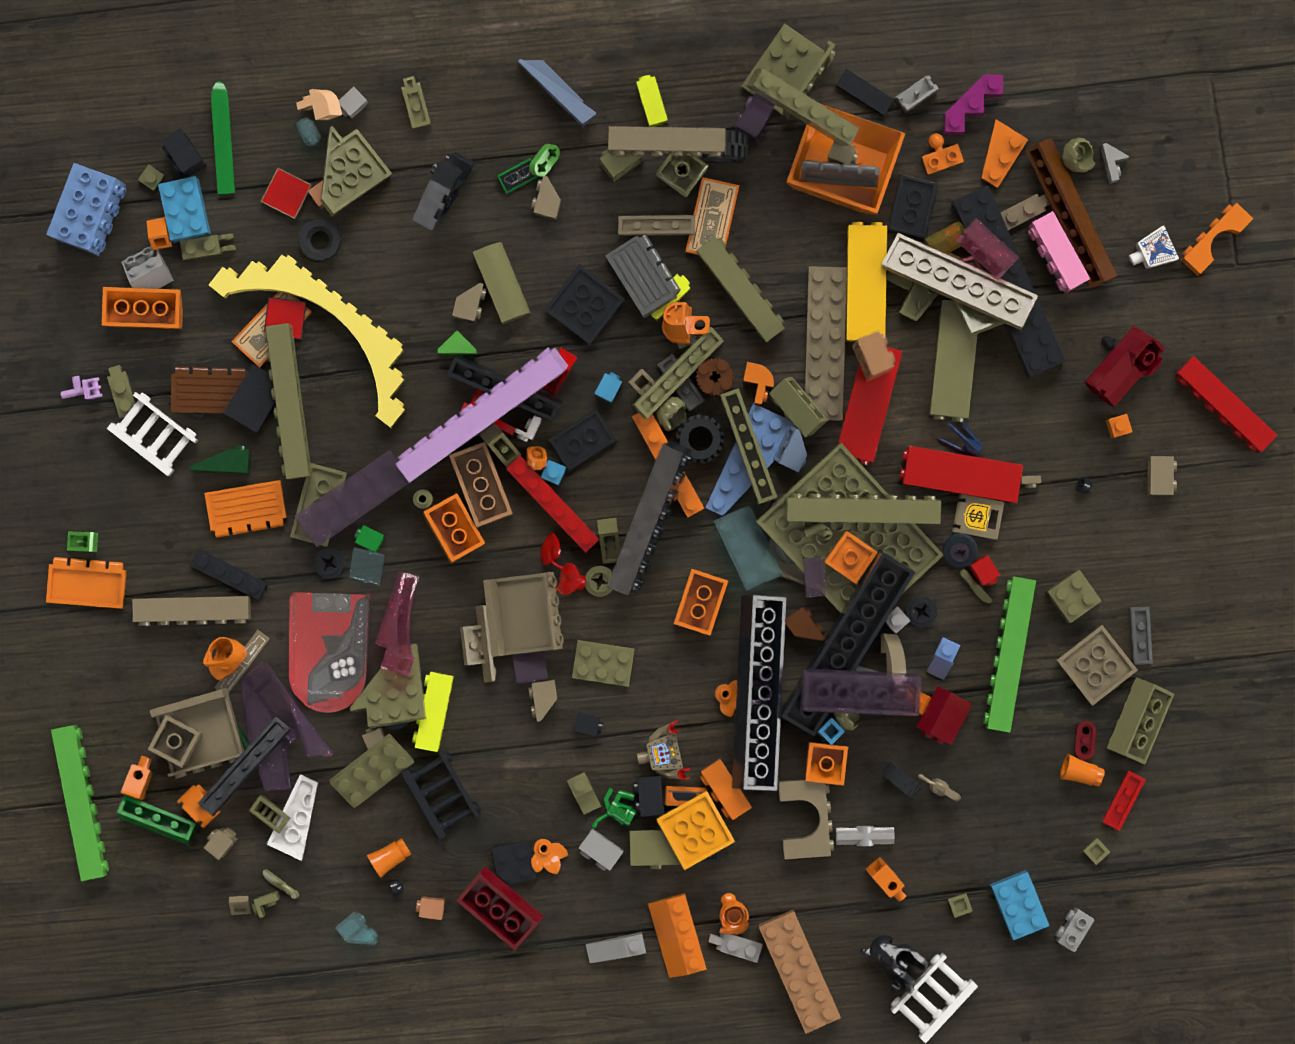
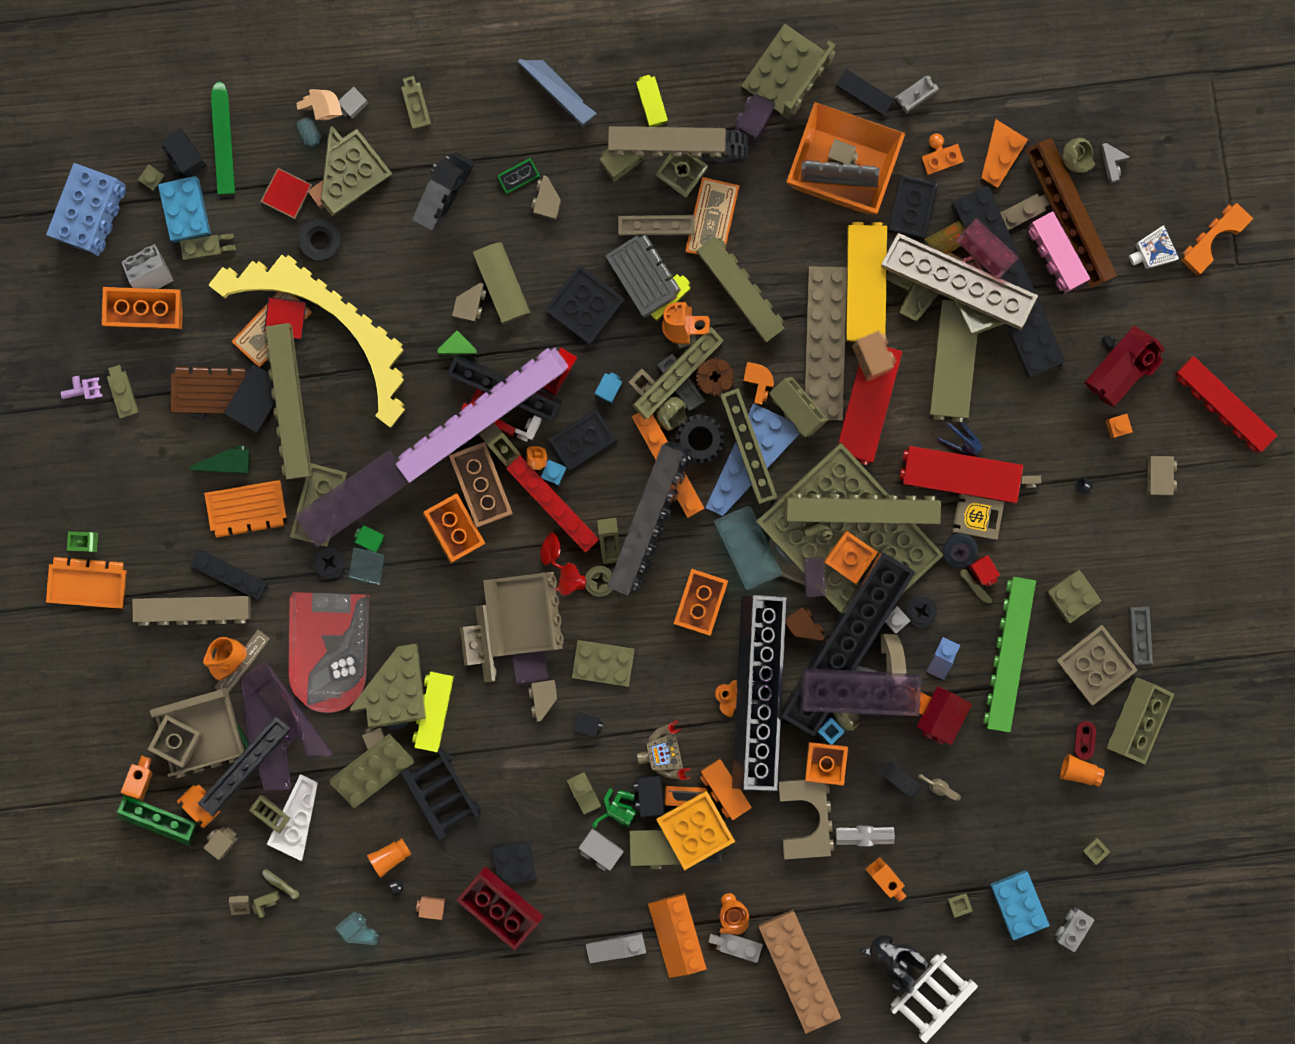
bright green brick [51,725,109,881] -> none
white fence [107,392,198,476] -> none
orange brick [147,217,172,250] -> none
clear pink arch [375,571,419,676] -> none
olive brick [413,489,434,509] -> none
bright green beam [529,144,560,177] -> none
orange plate [531,839,568,874] -> none
olive brick [746,68,859,146] -> none
sand blue slope [773,425,807,472] -> none
magenta brick [943,75,1003,135] -> none
red plate [1101,771,1146,831] -> none

